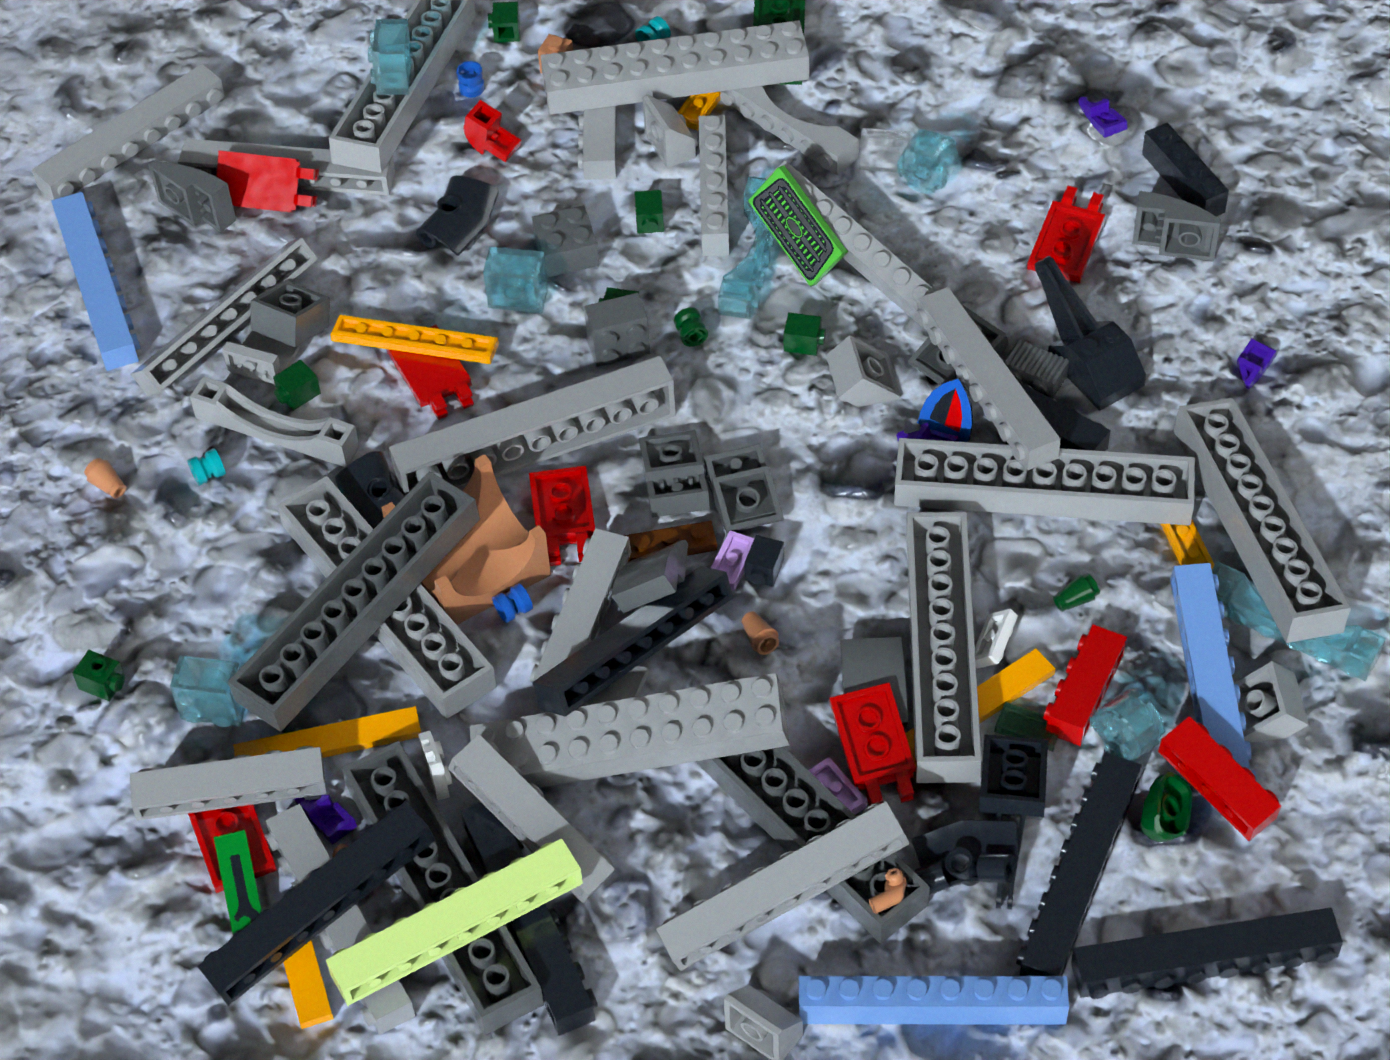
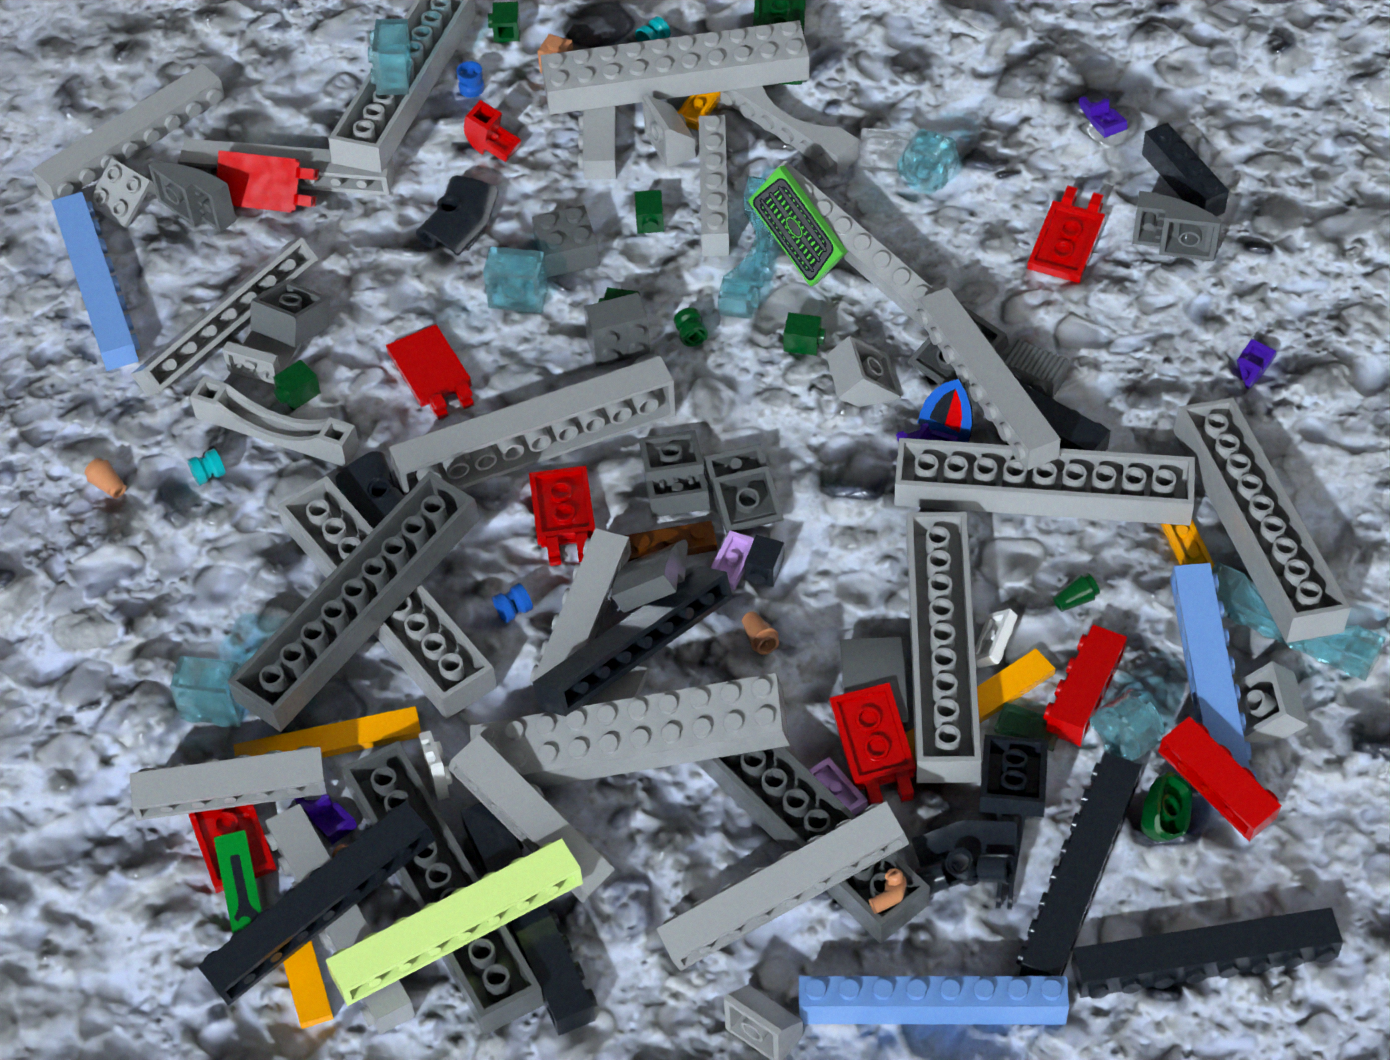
dark green brick [72,649,125,702] -> none
light orange tile [330,314,499,364] -> none
nougat piece [382,454,551,625] -> none
black slope [1035,256,1146,411] -> none
none -> light grey bracket [88,158,157,228]

